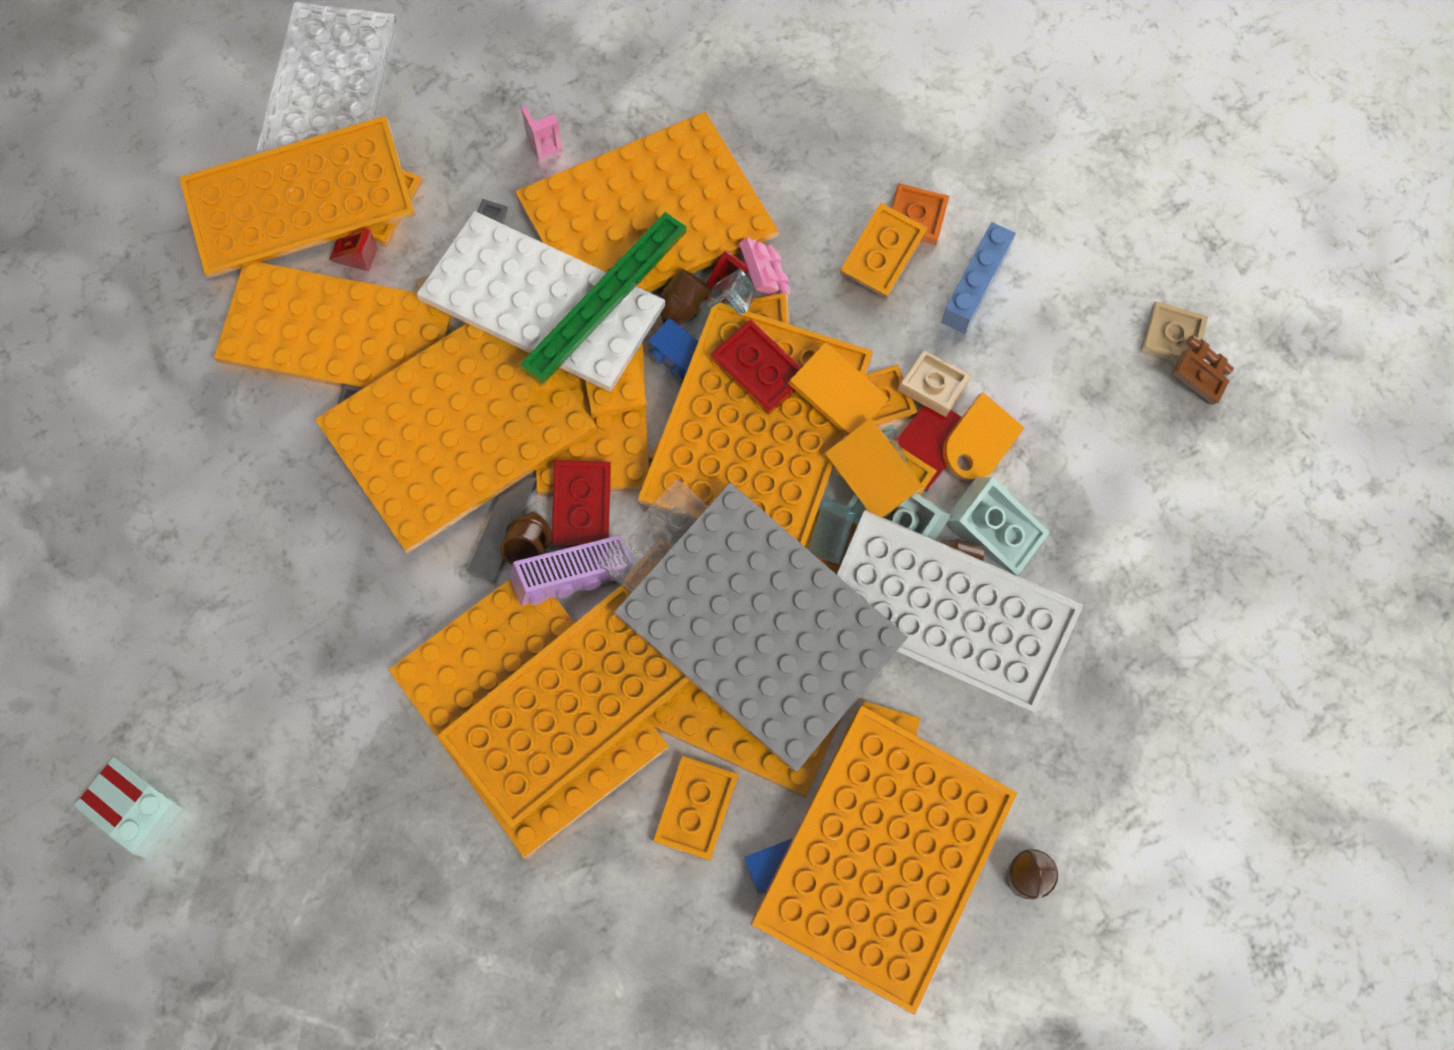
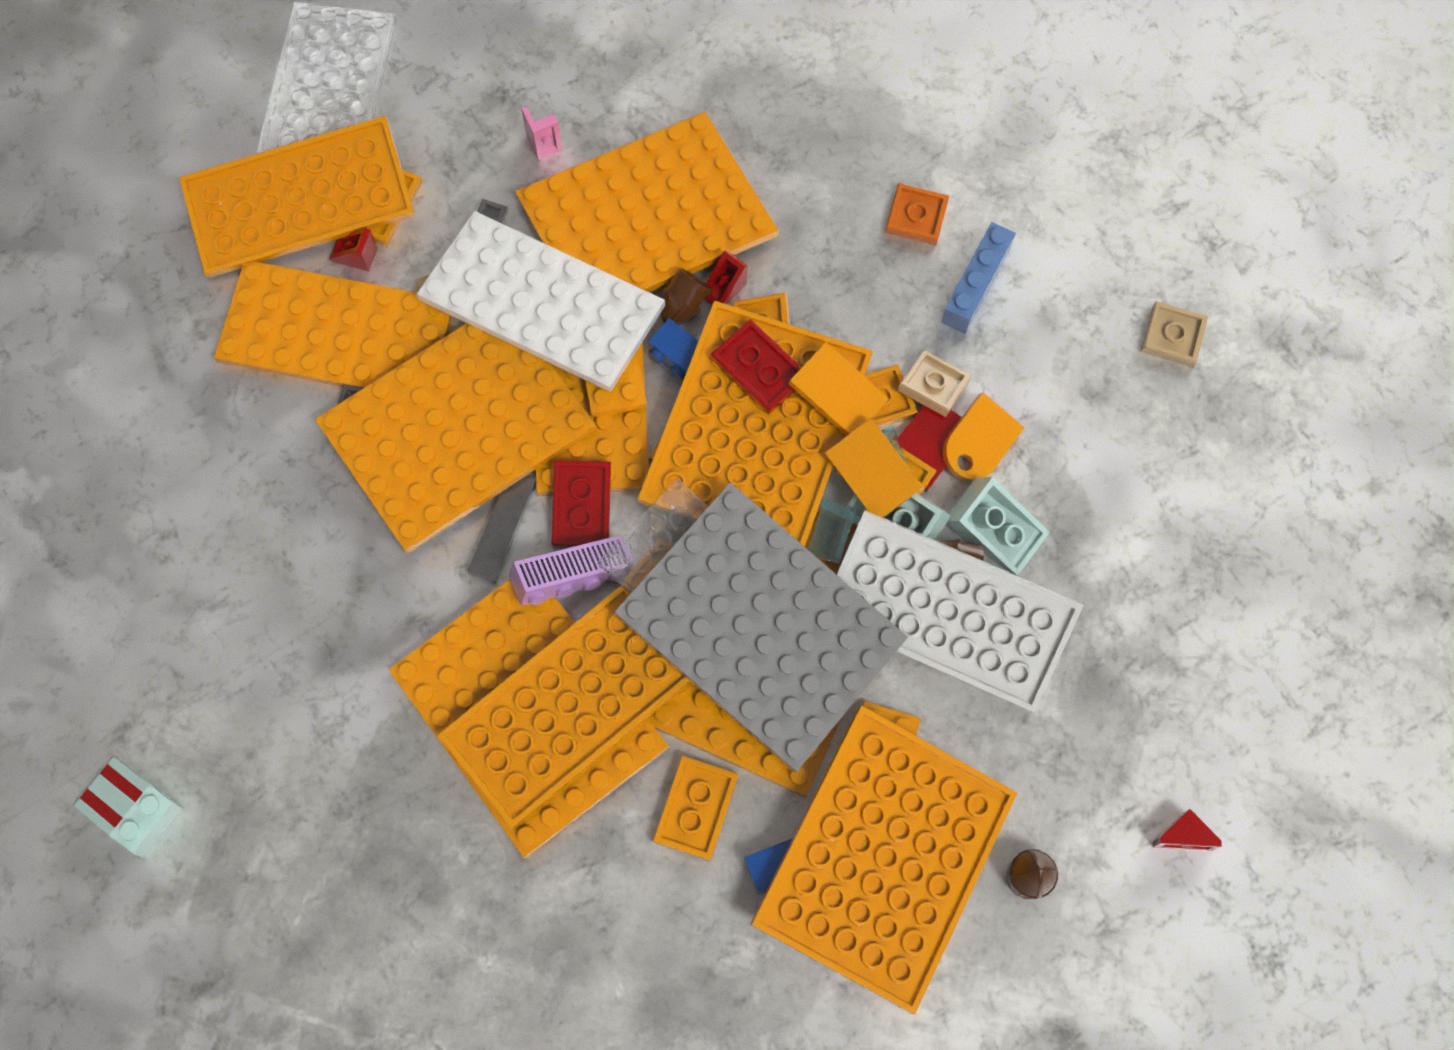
reddish brown helmet [500,511,551,565] -> none
green plate [520,212,687,385] -> none
clear light blue panel [705,268,756,316] -> none
bright pink plate [739,238,790,295] -> none
light orange plate [840,202,927,299] -> none
dark orange plate [1172,335,1234,405] -> none
none -> red slope [1153,809,1222,851]

